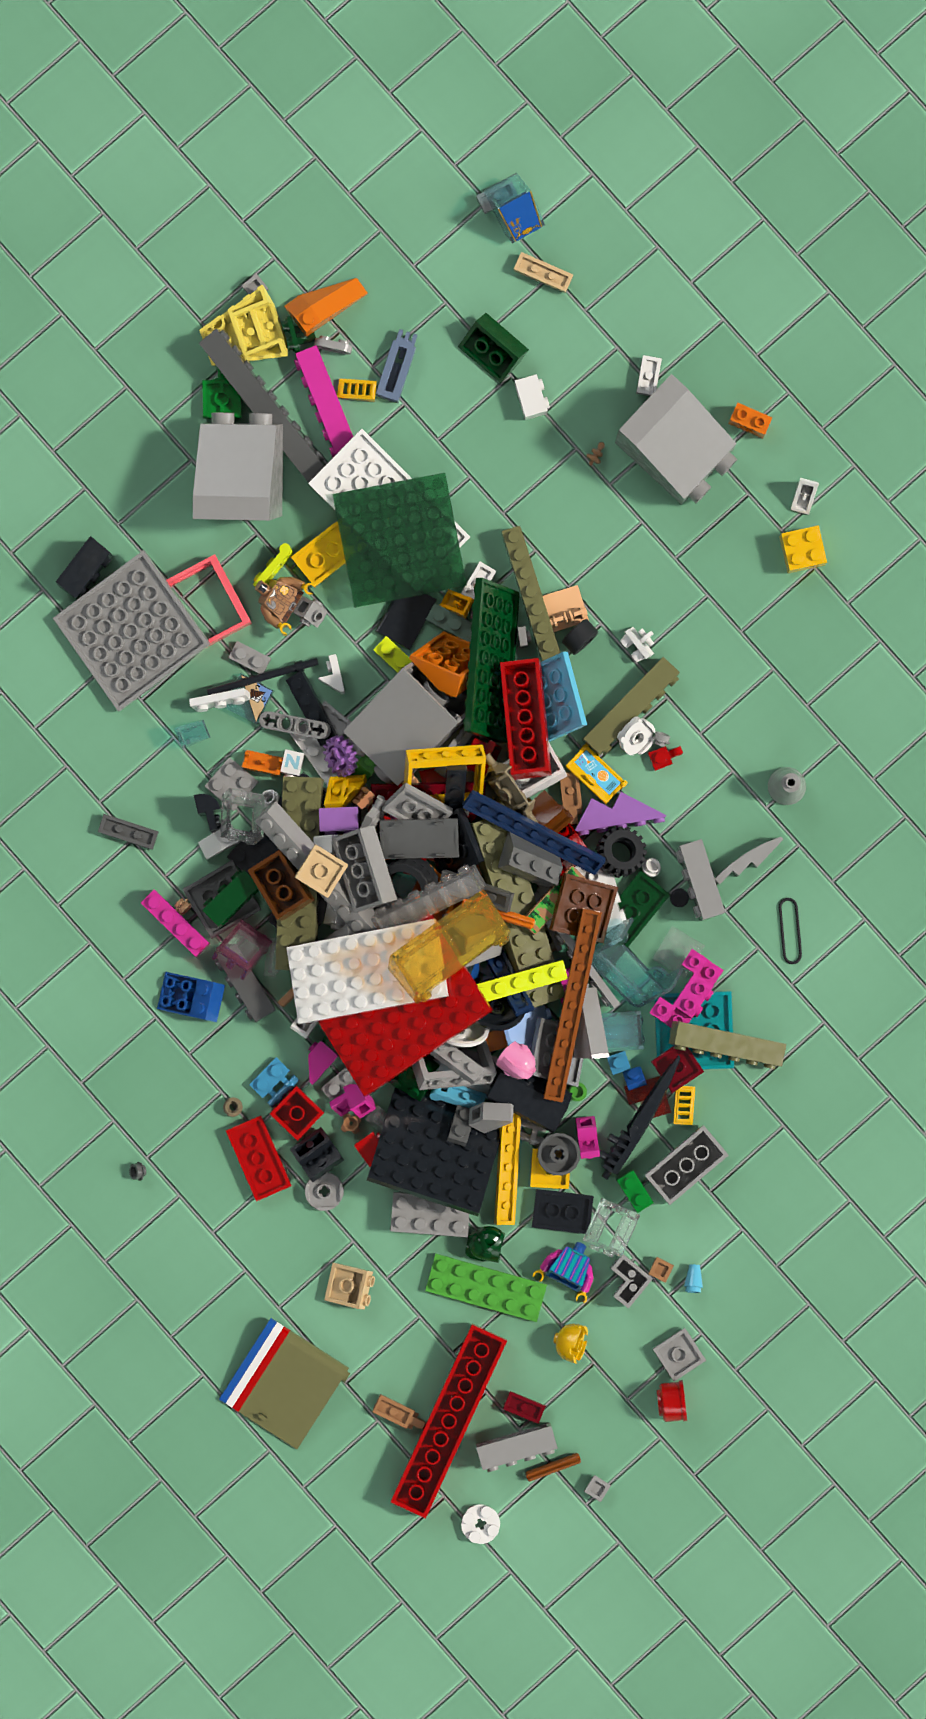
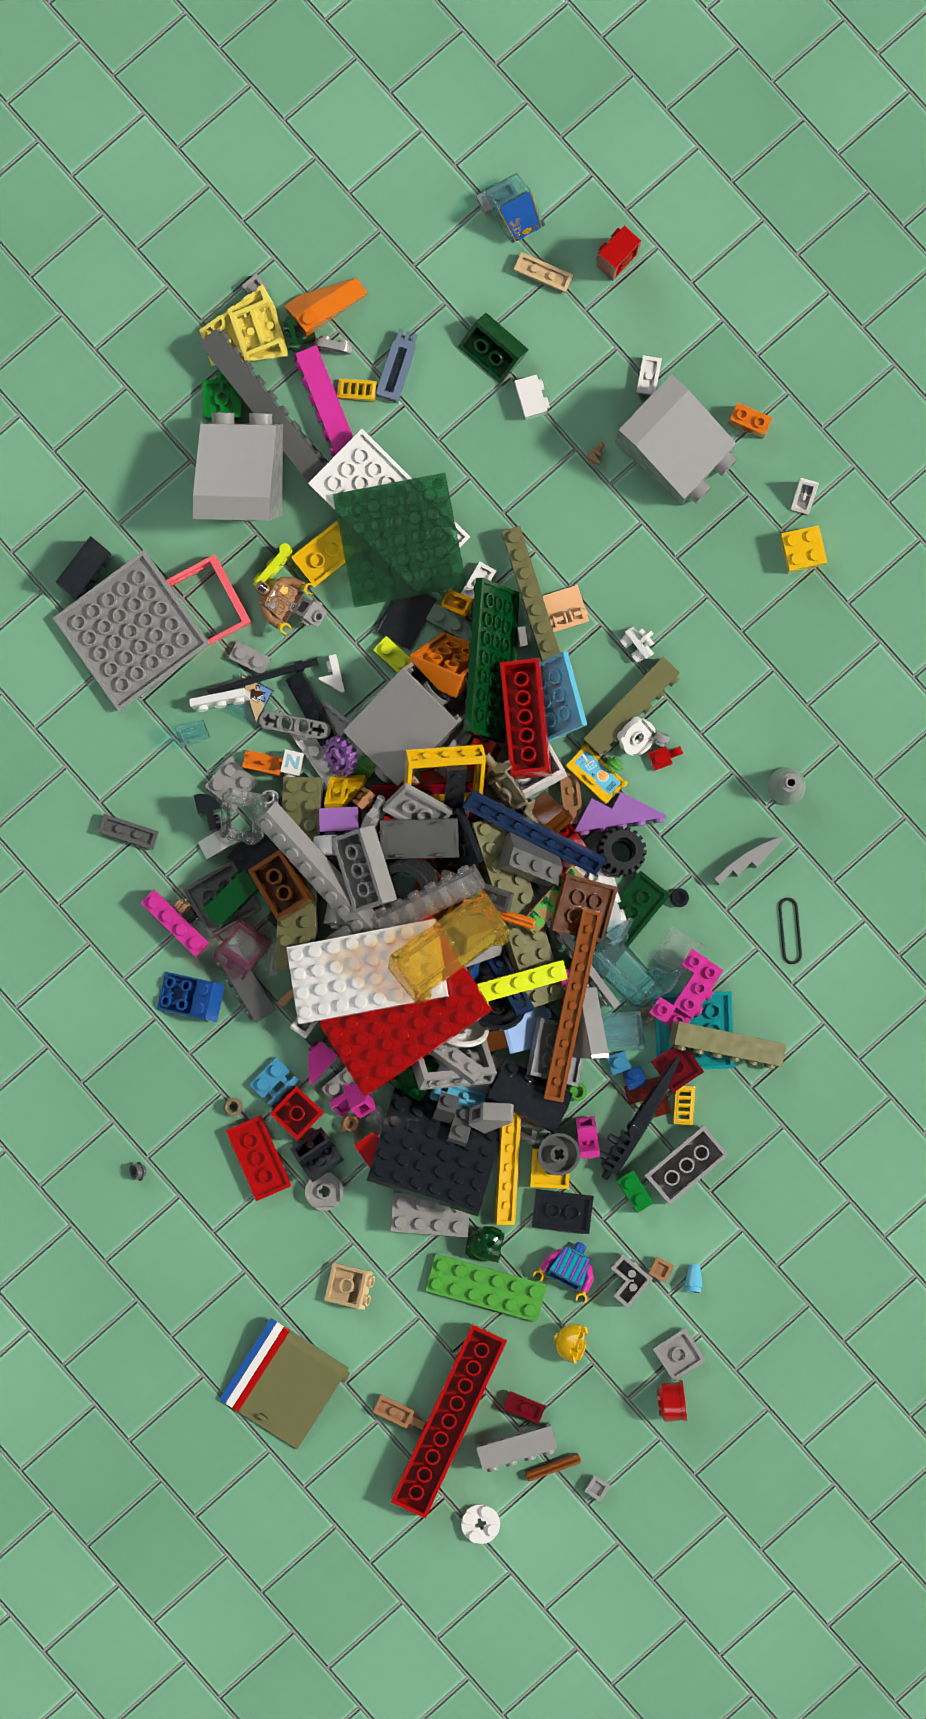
tan plate [294,844,348,898] -> none
bright pink helmet [496,1041,536,1079] -> none
black tyre [562,619,598,655] -> none
clear window [583,1198,640,1258] -> none
white plate [642,858,661,877] -> none
light grey brick [675,839,725,921] -> none
none -> dark grey brick [432,1092,460,1124]
none -> red brick [596,225,641,281]
none -> bright green plate [605,756,623,774]
none -> dark tan plate [636,1004,655,1026]

